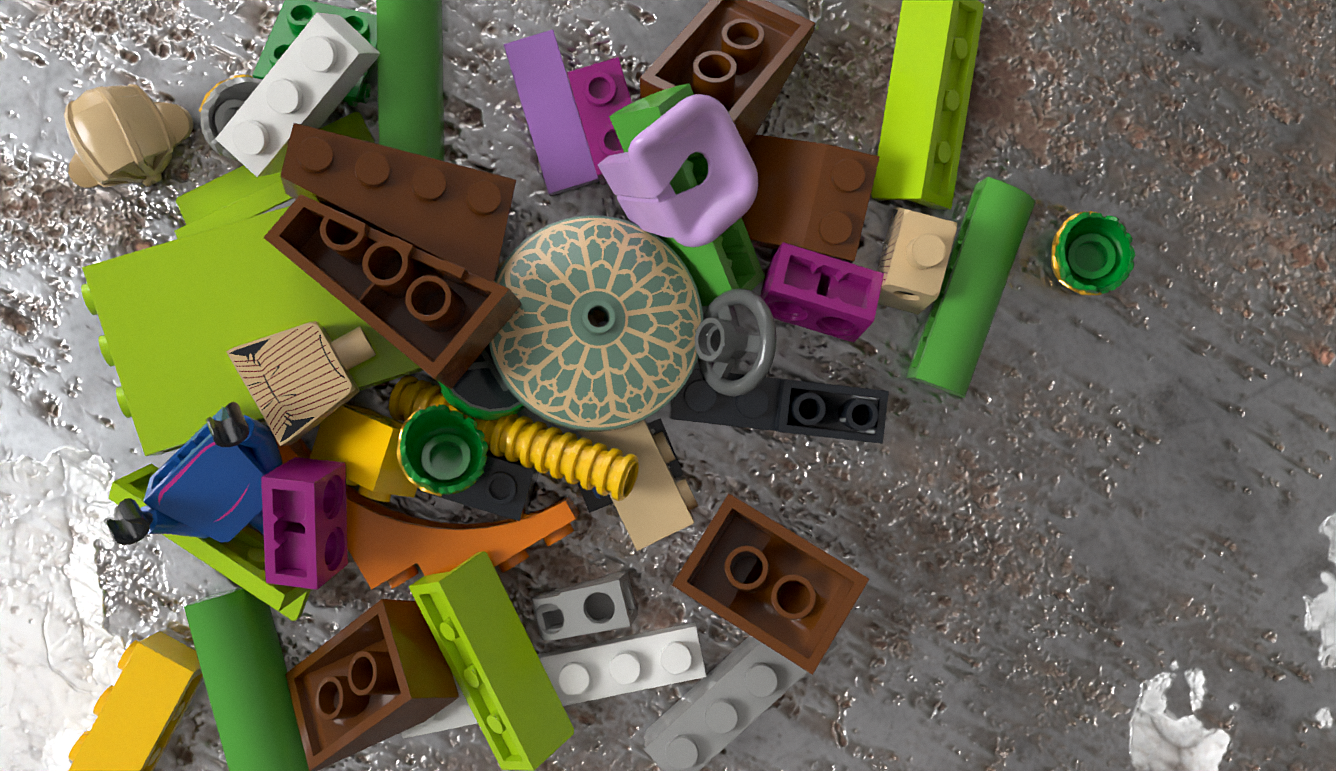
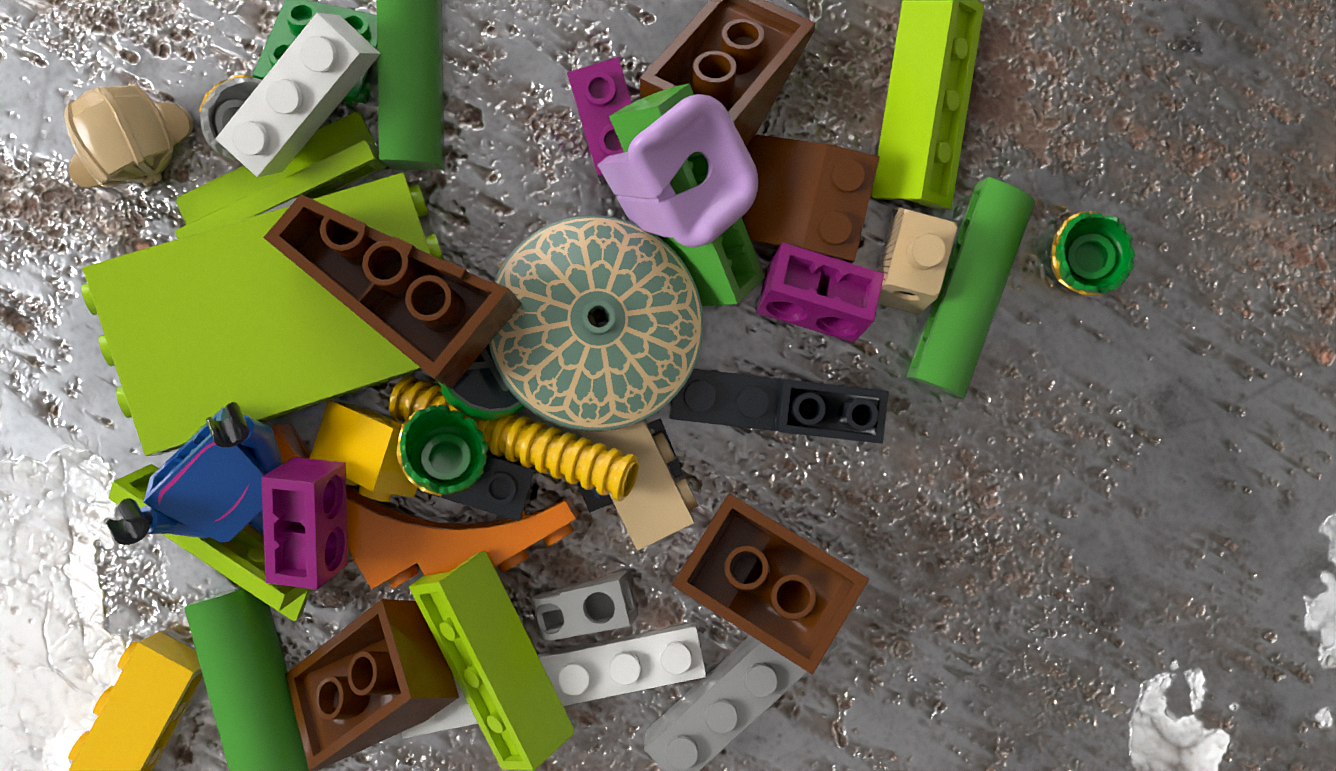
tan torso [226,321,376,446] -> none
reddish brown wedge [280,123,516,281] -> none
medium lavender tile [503,29,599,196] -> none
dark grey piece [695,288,777,397] -> none

